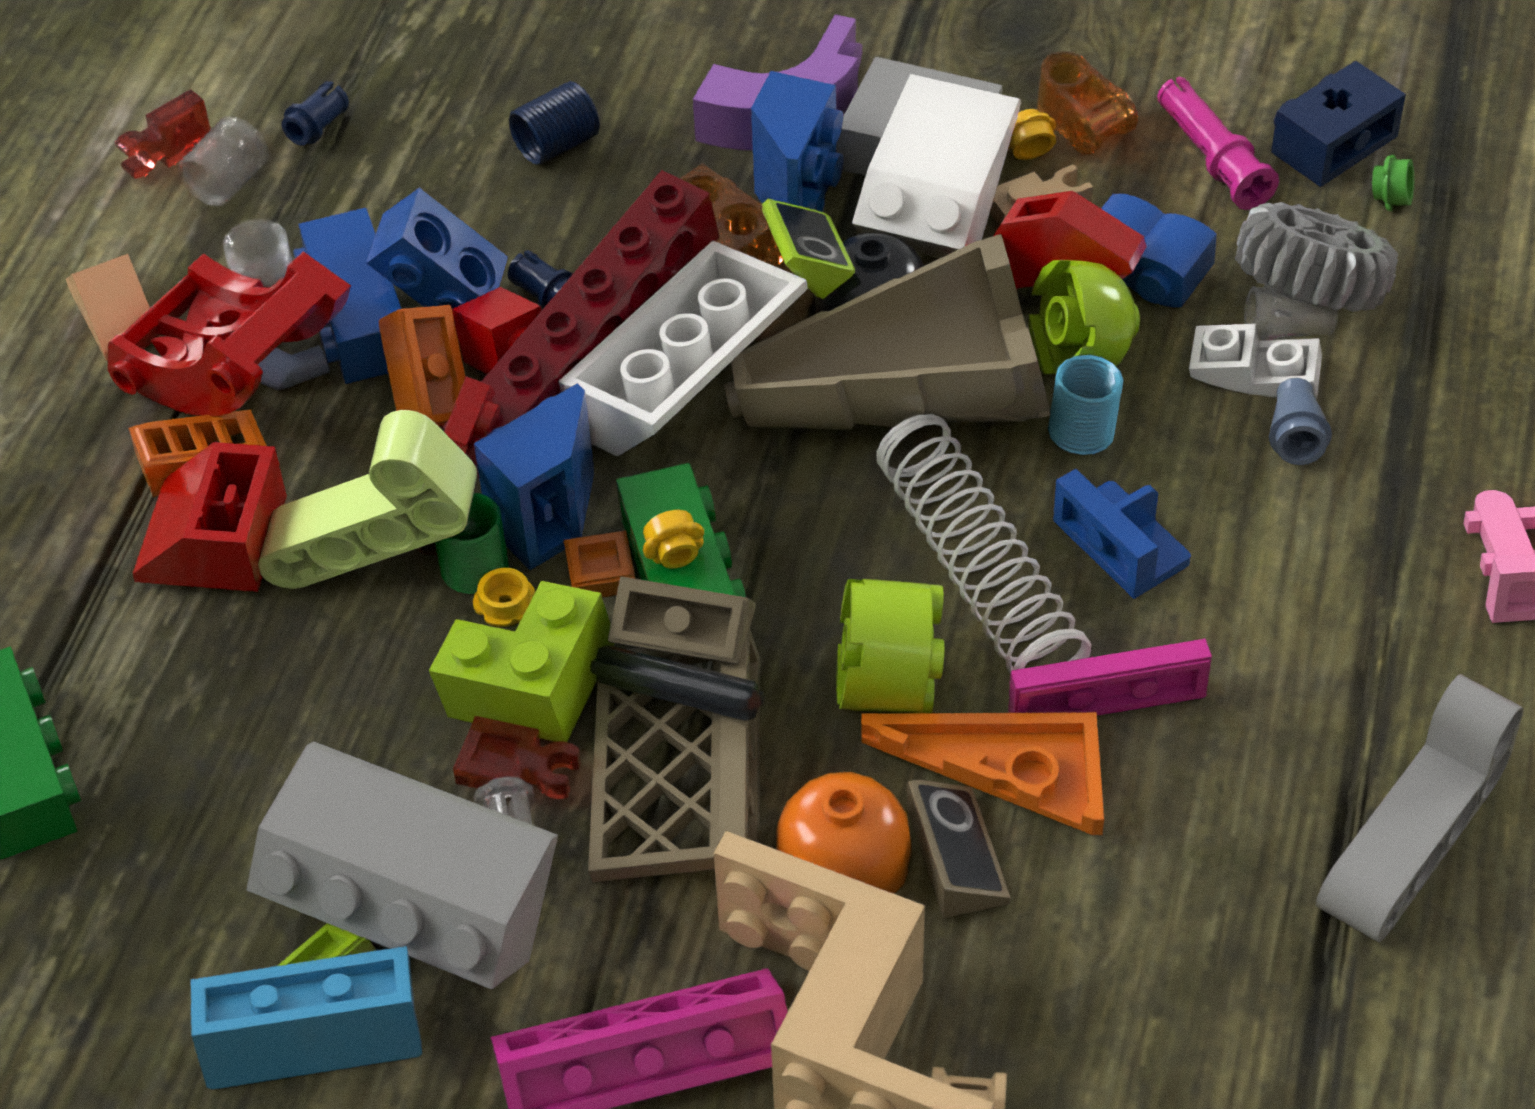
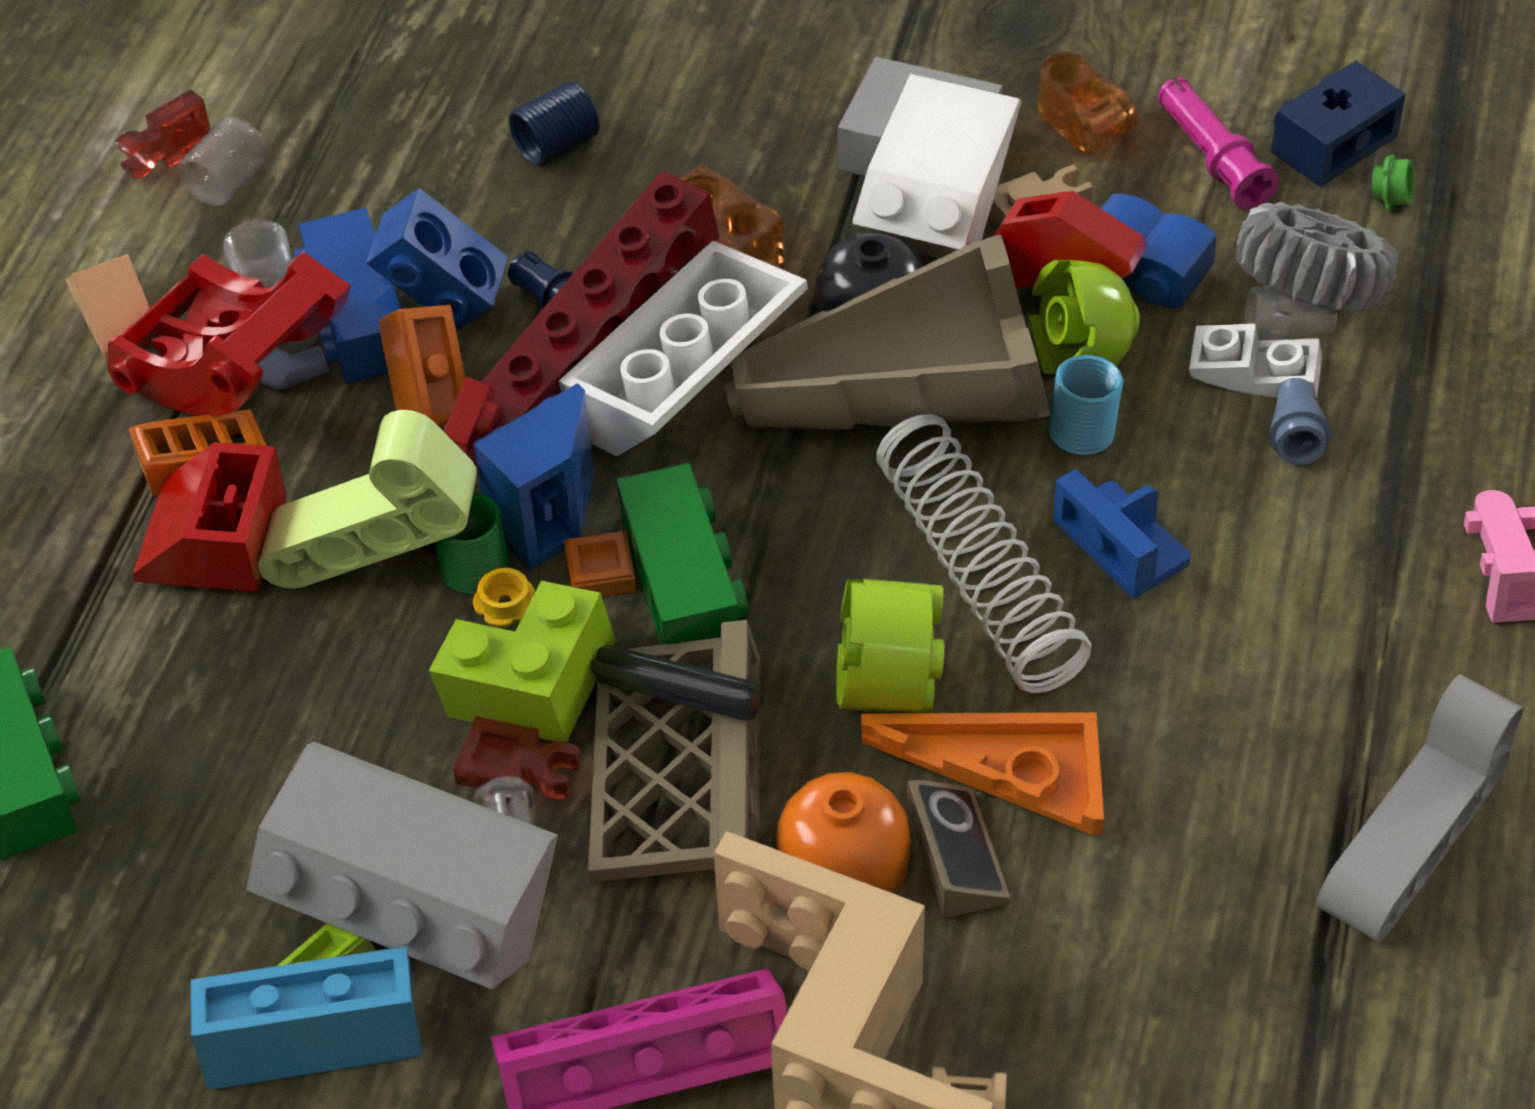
dark blue pin [281,81,349,145] -> none
red brick [452,287,542,374] -> none
dark tan slope [608,576,756,664] -> none
yellow plate [643,510,705,569] -> none
medium lavender arch [693,15,862,150] -> none
blue slope [751,71,844,212] -> none
slope [762,199,855,300] -> none
yellow plate [1008,109,1056,160] -> none
dark pink tile [1008,639,1212,716] -> none

